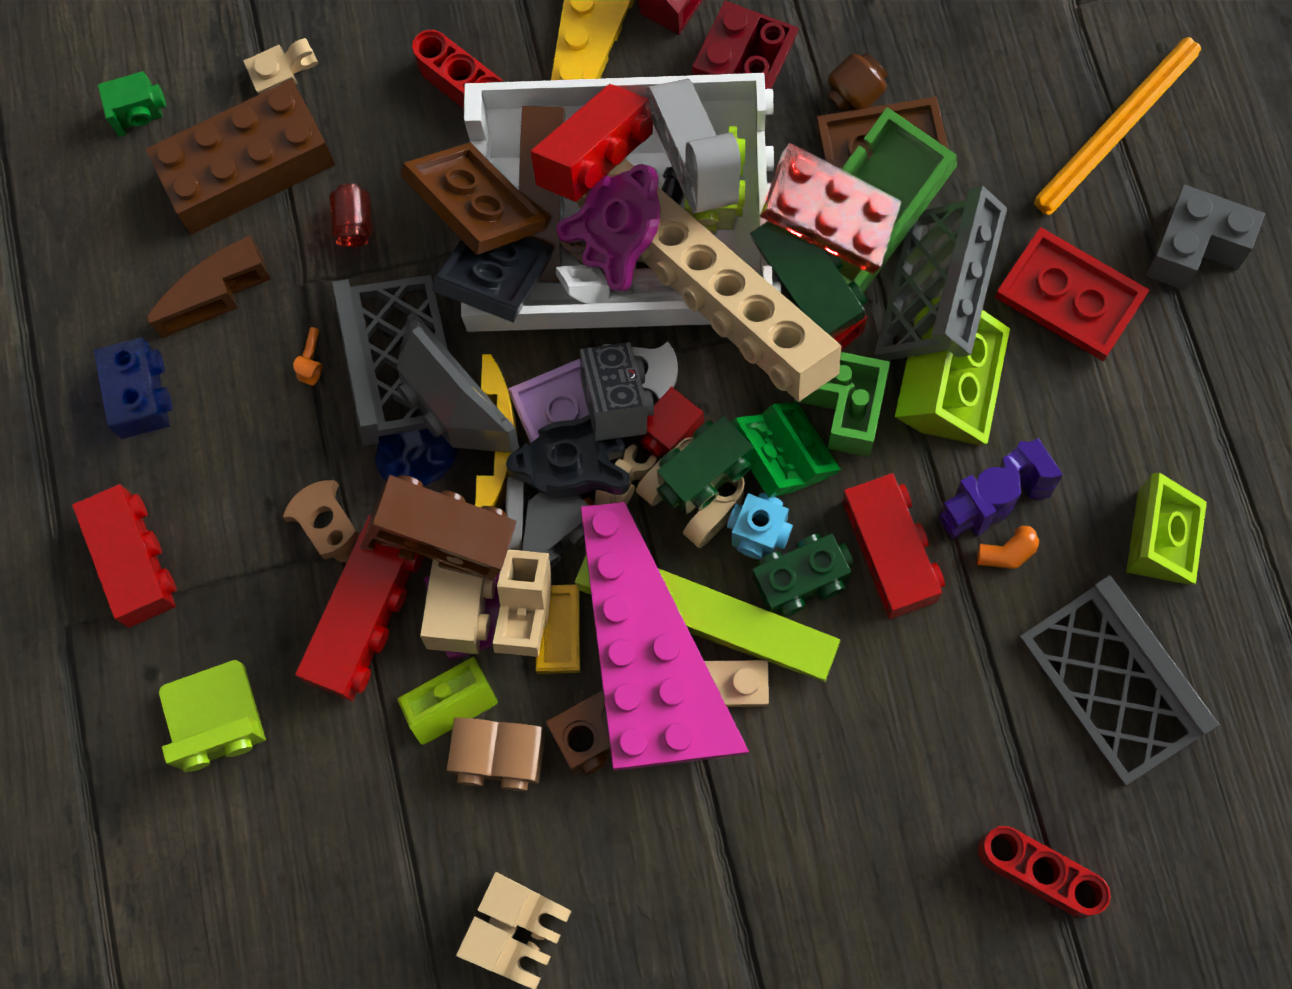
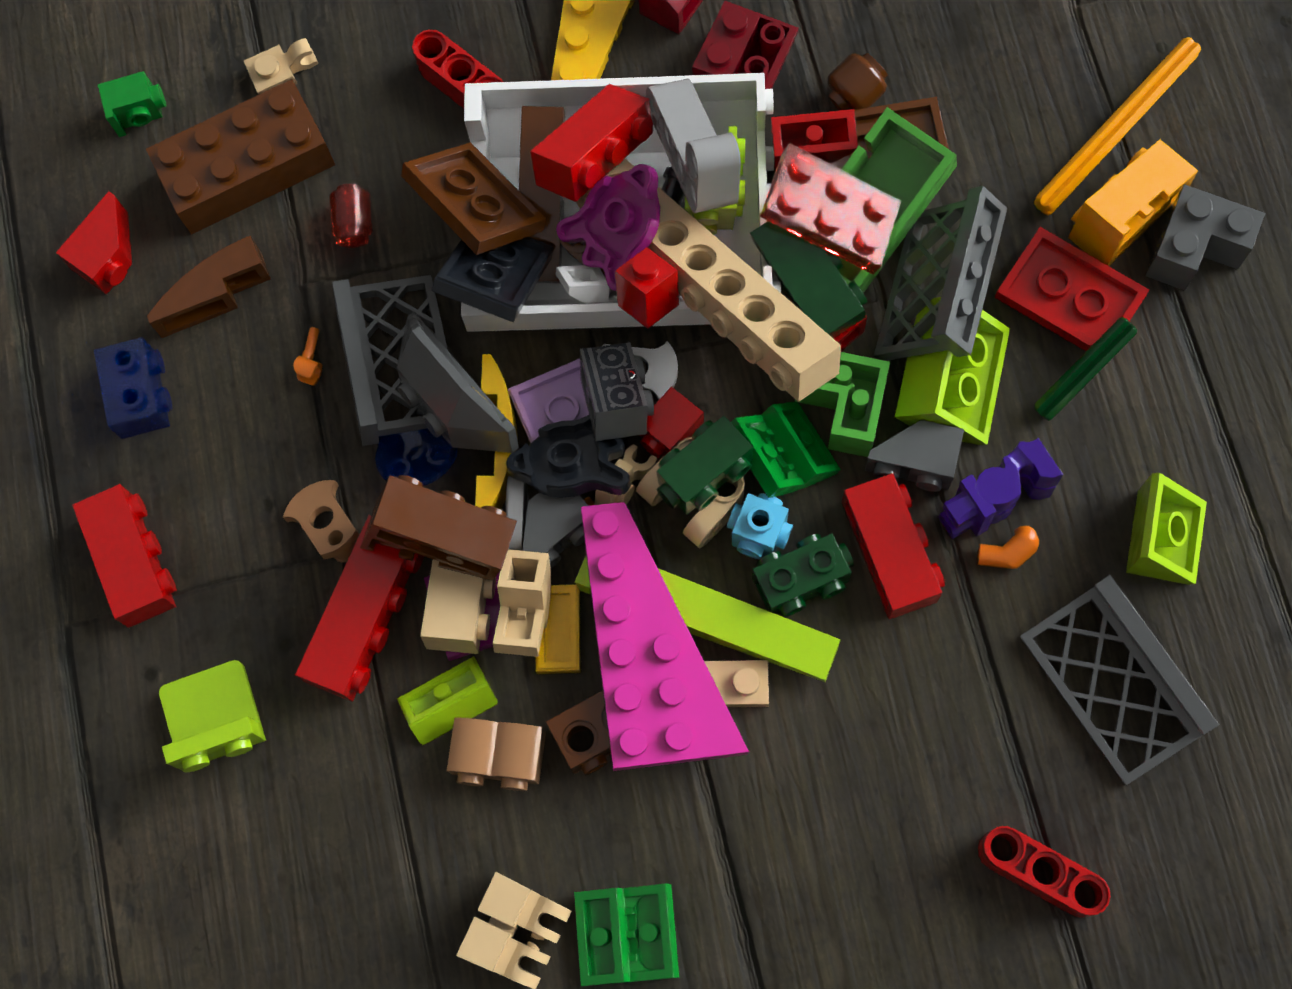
none -> red slope [56,191,132,294]
none -> green slope [574,883,680,986]
none -> red brick [615,247,679,329]
none -> red slope [771,109,858,174]
none -> dark grey slope [865,420,964,492]
none -> dark green axle [1034,317,1137,421]
none -> light orange wedge [1068,139,1198,266]

